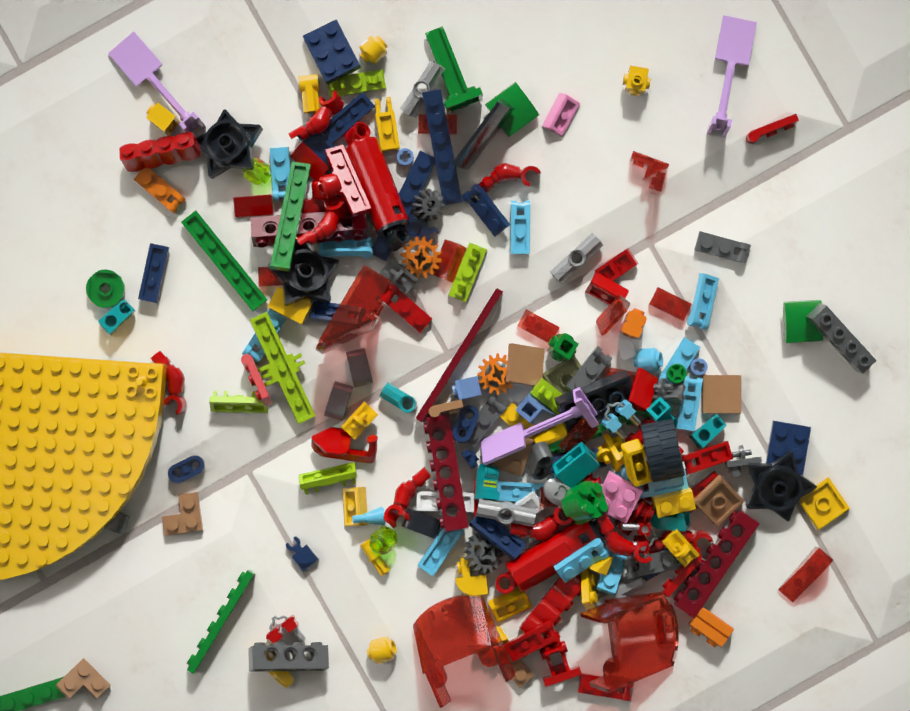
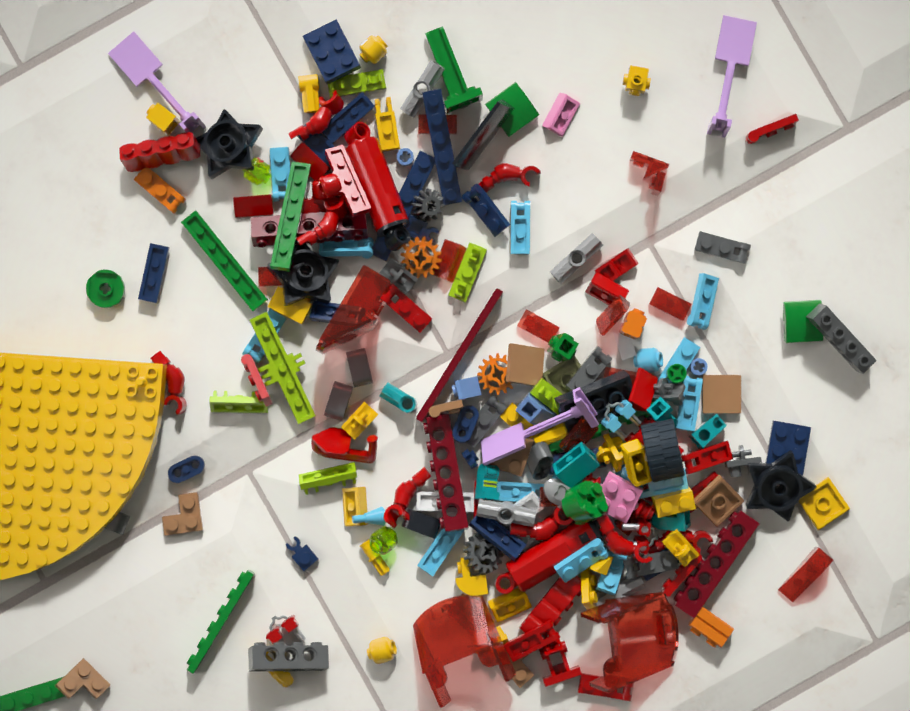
teal leg [98,299,136,336] -> none

